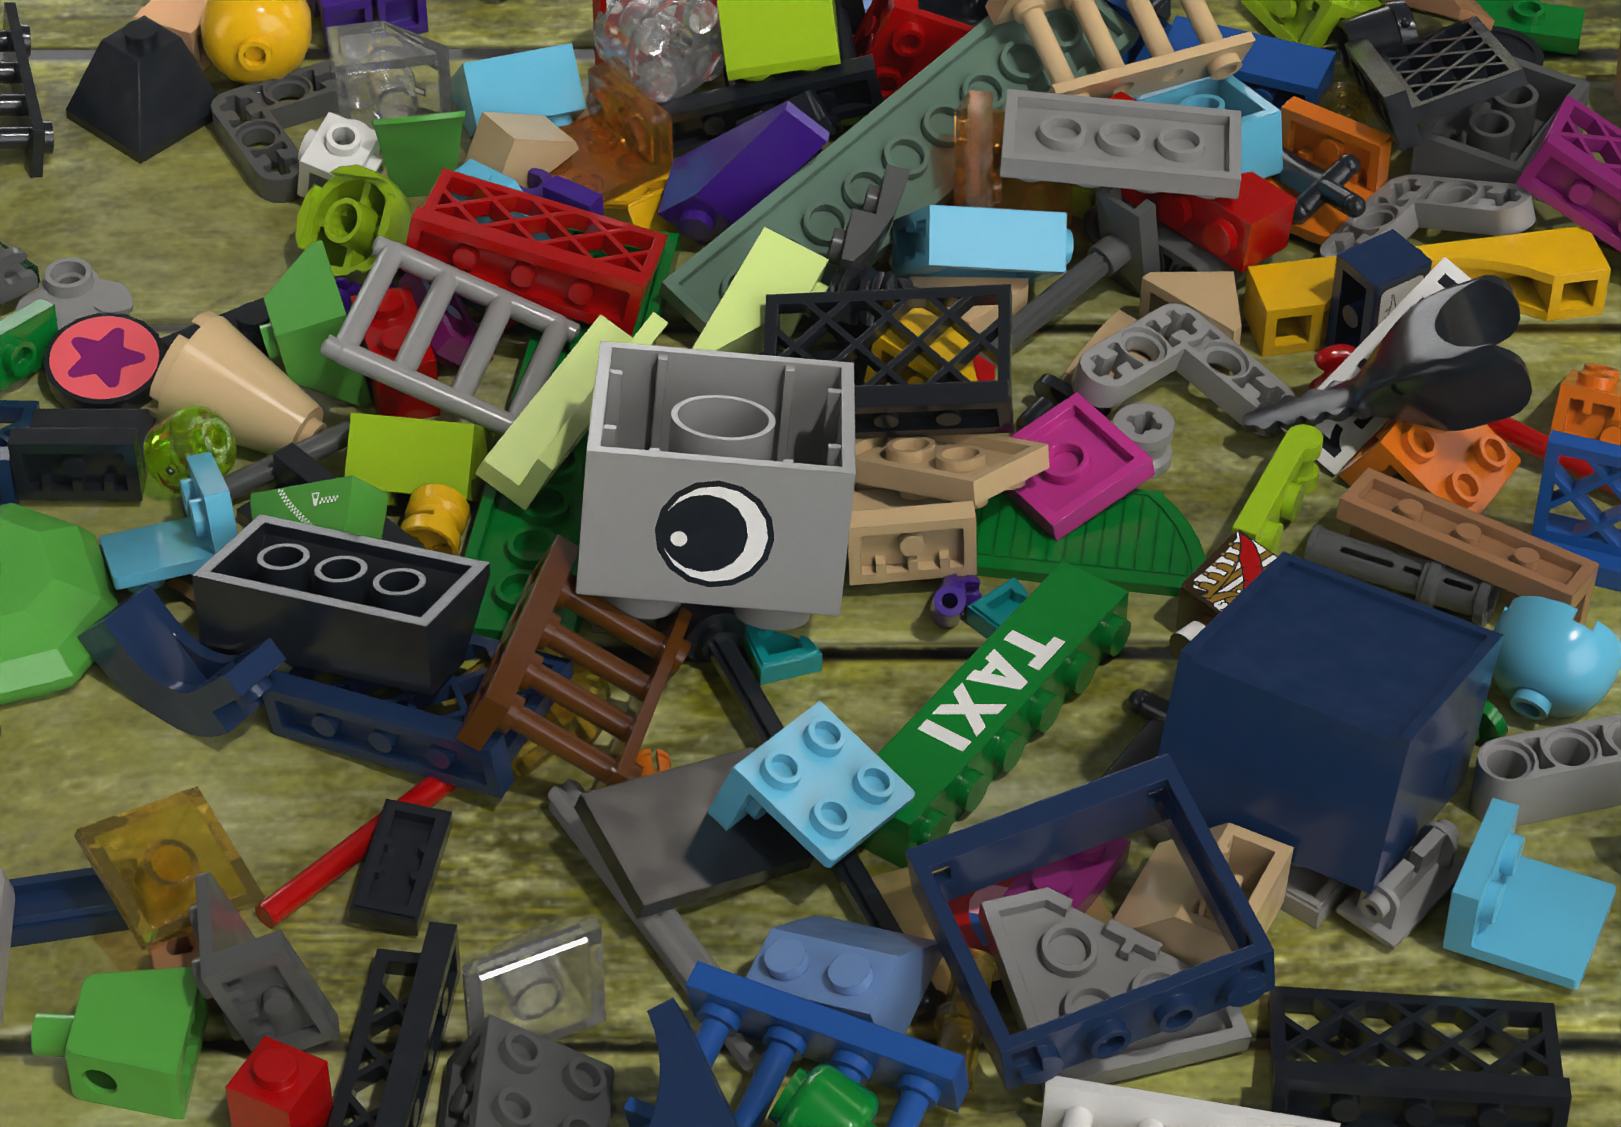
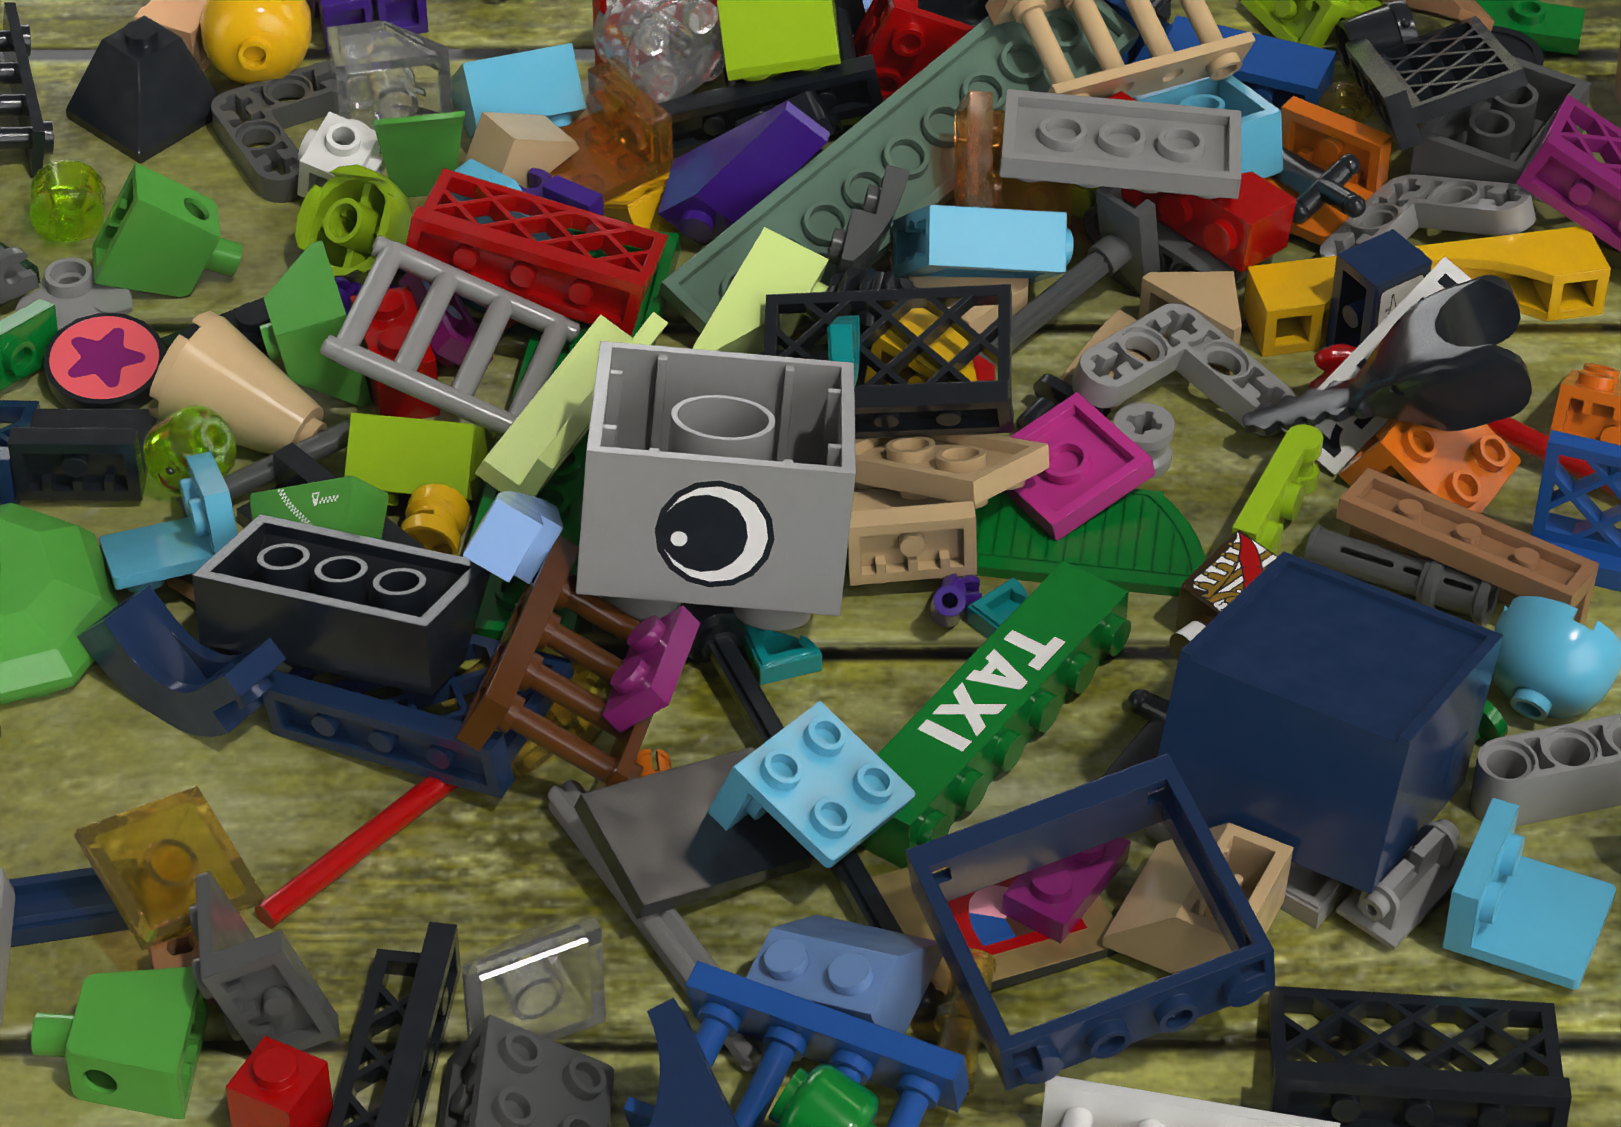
black plate [350,799,452,936] -> none
light grey plate [978,887,1252,1095] -> none
none -> clear neon green head [29,160,106,242]
none -> bright green torso [92,163,242,298]
none -> light blue slope [463,491,563,584]
none -> magenta plate [602,605,700,733]
none -> teal tile [827,315,860,386]

